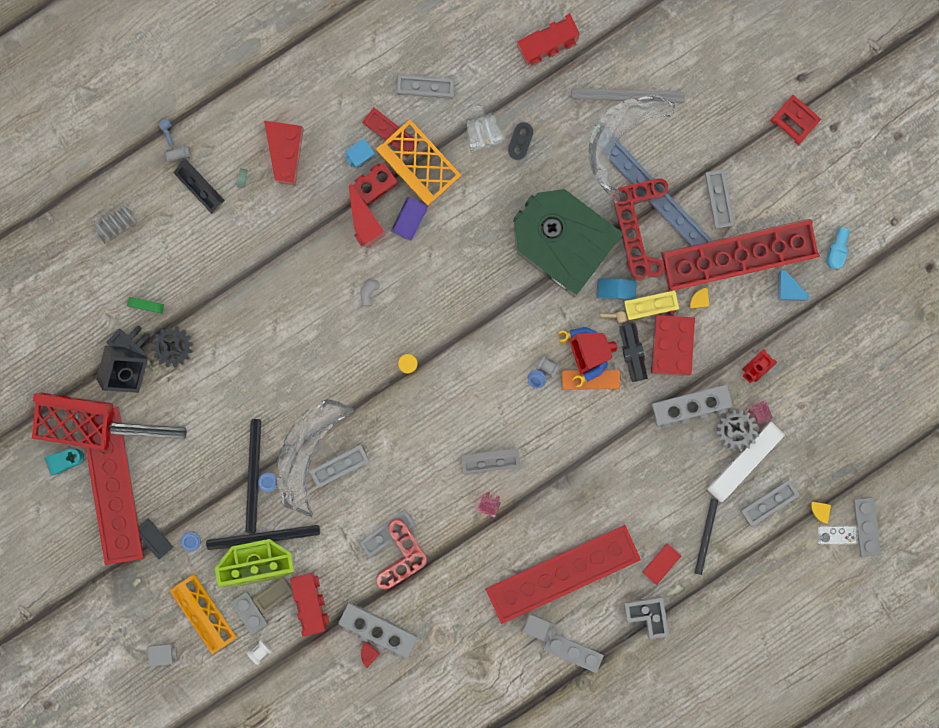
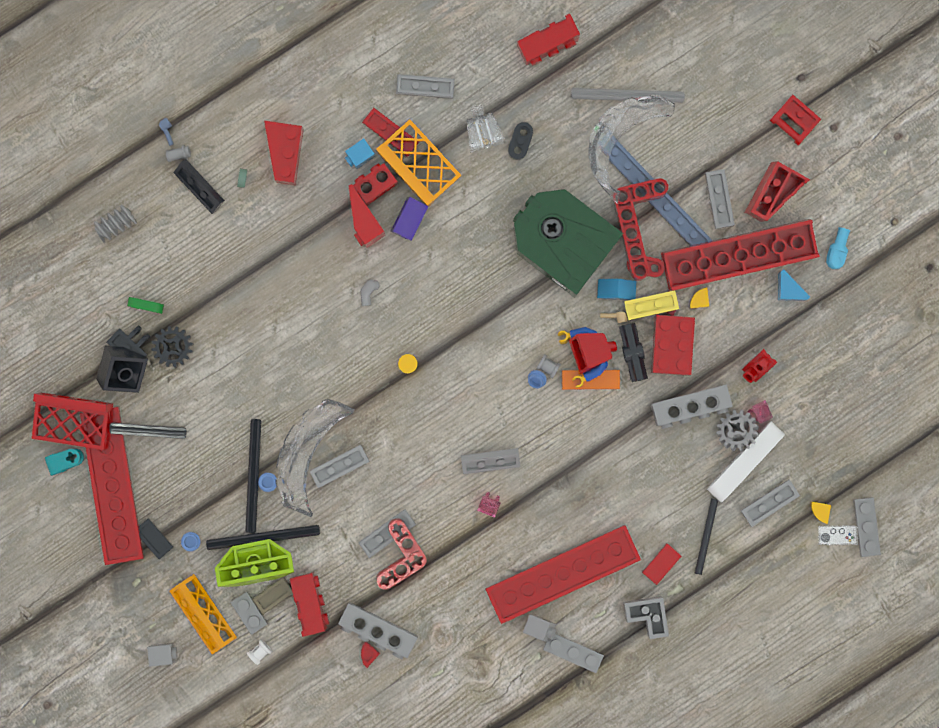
none -> red wedge [744,161,810,222]

